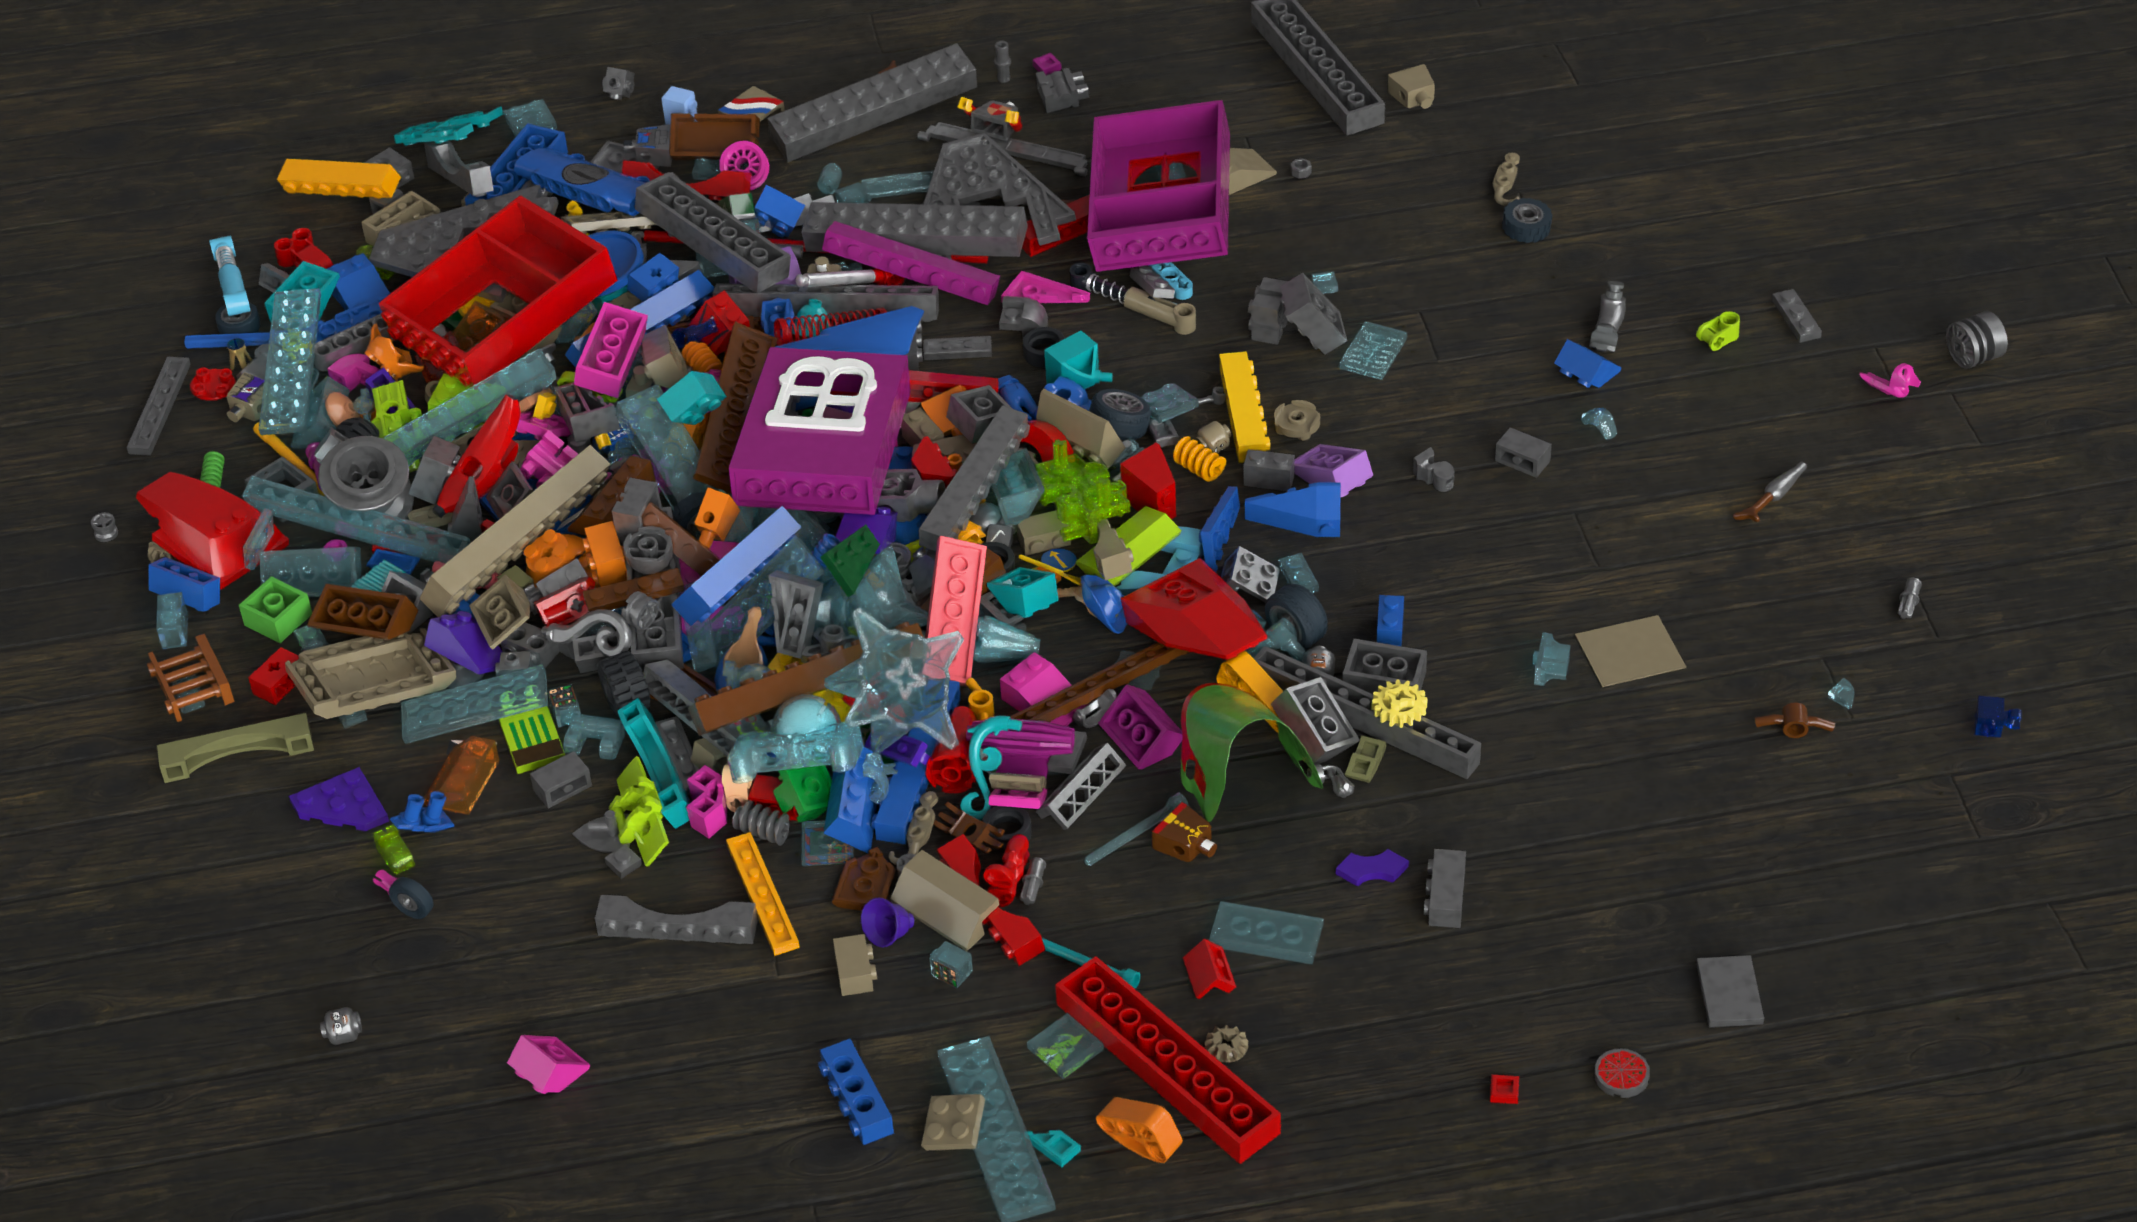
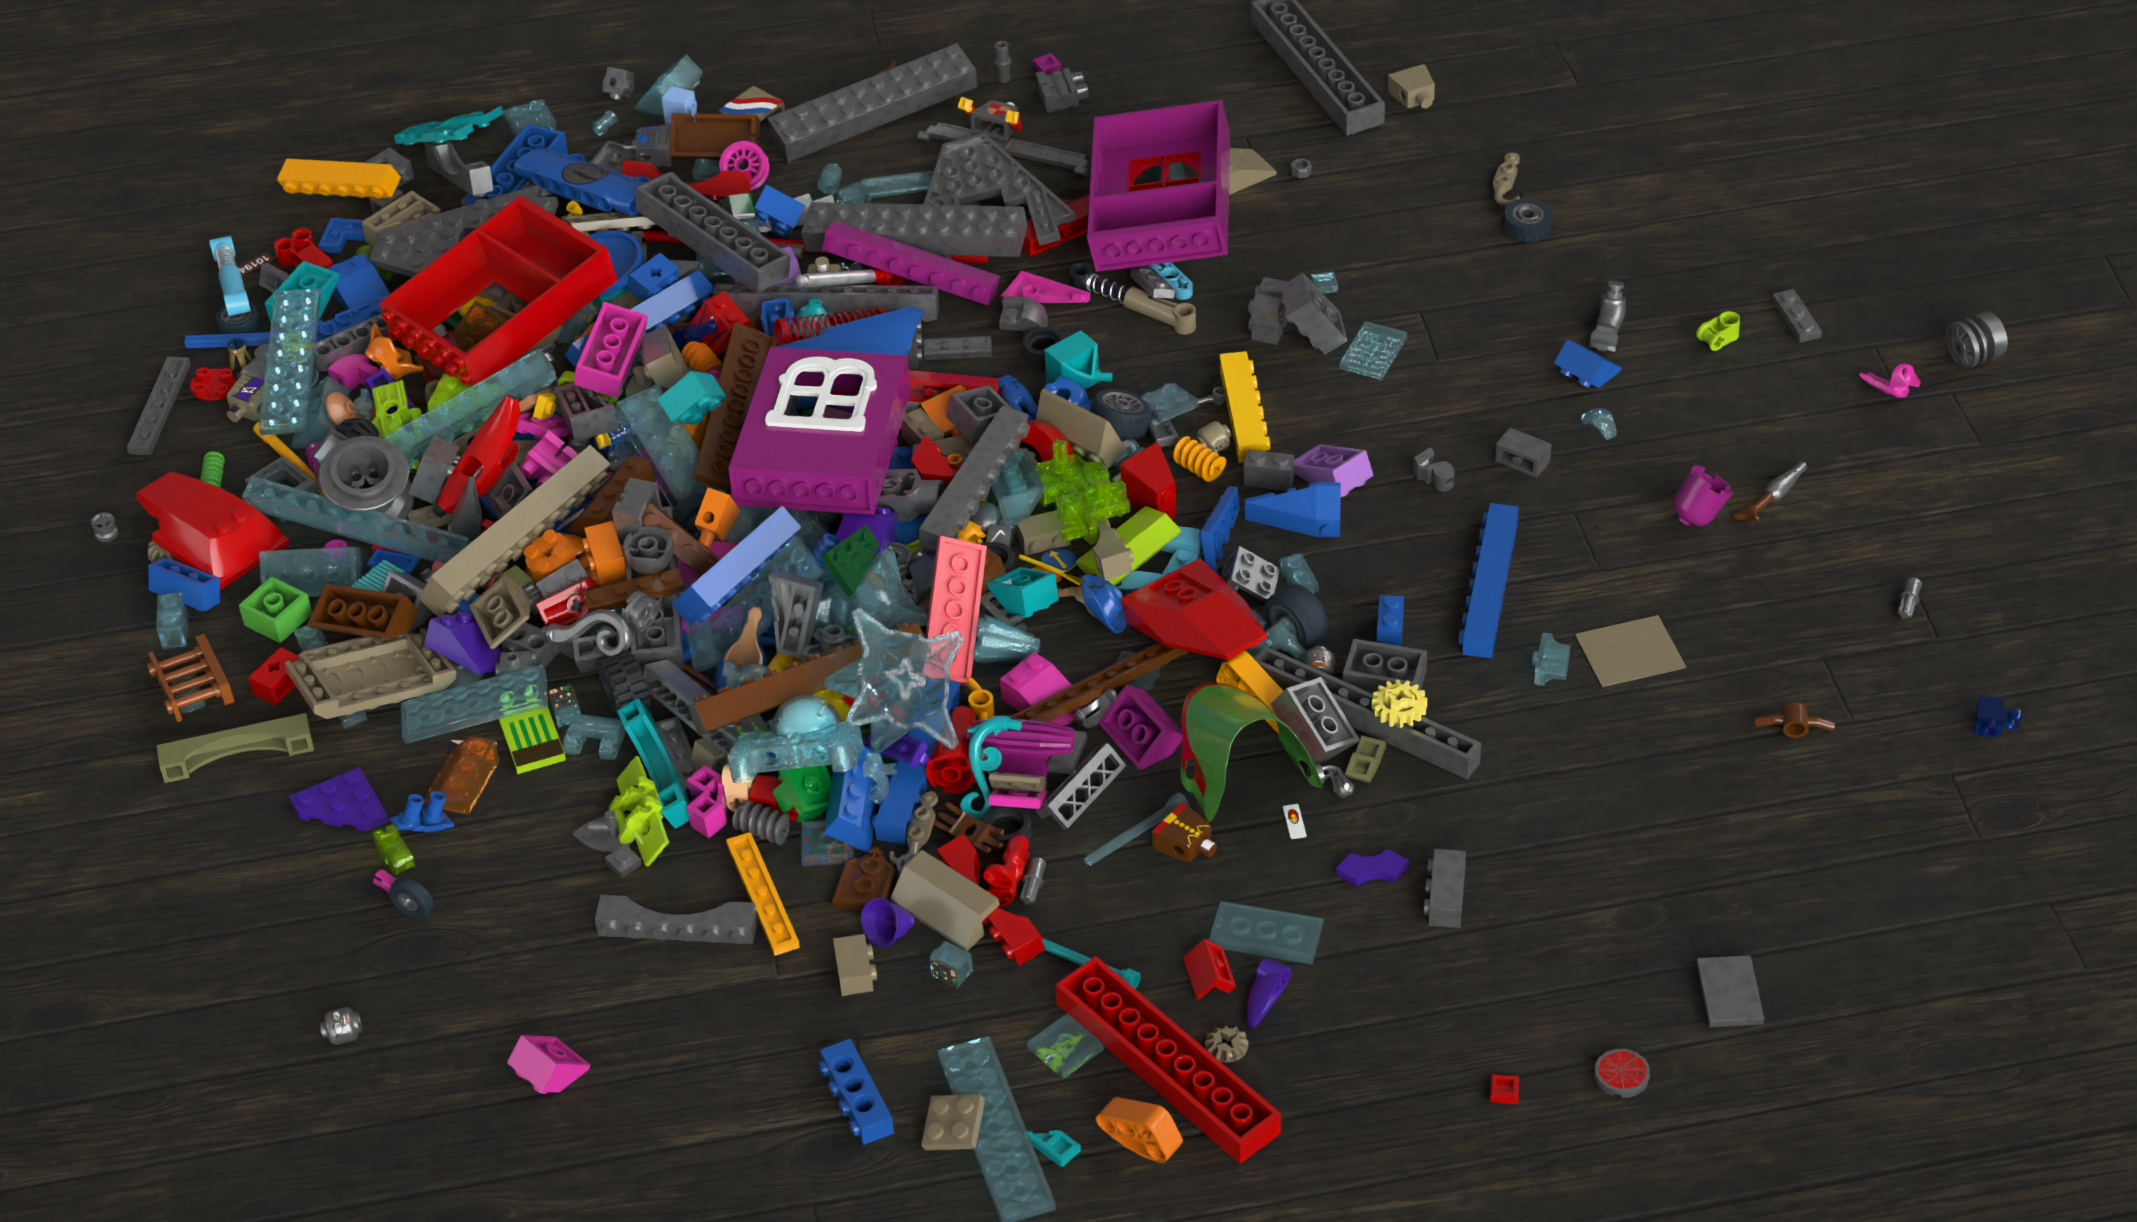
clear light blue tile [243,508,274,571] -> none
flat silver brick [530,751,592,808] -> none
dark tan plate [1274,400,1320,440] -> none
clear light blue tile [1828,678,1855,709] -> none
none -> reddish brown sticker [238,252,274,276]
none -> blue plate [318,218,366,253]
none -> clear light blue pin [592,111,617,135]
none -> clear light blue slope [634,54,704,116]
none -> dark purple piece [1247,958,1291,1029]
none -> white sticker [1283,804,1307,839]
none -> blue brick [1459,503,1519,658]
none -> magenta cylinder [1673,465,1733,526]

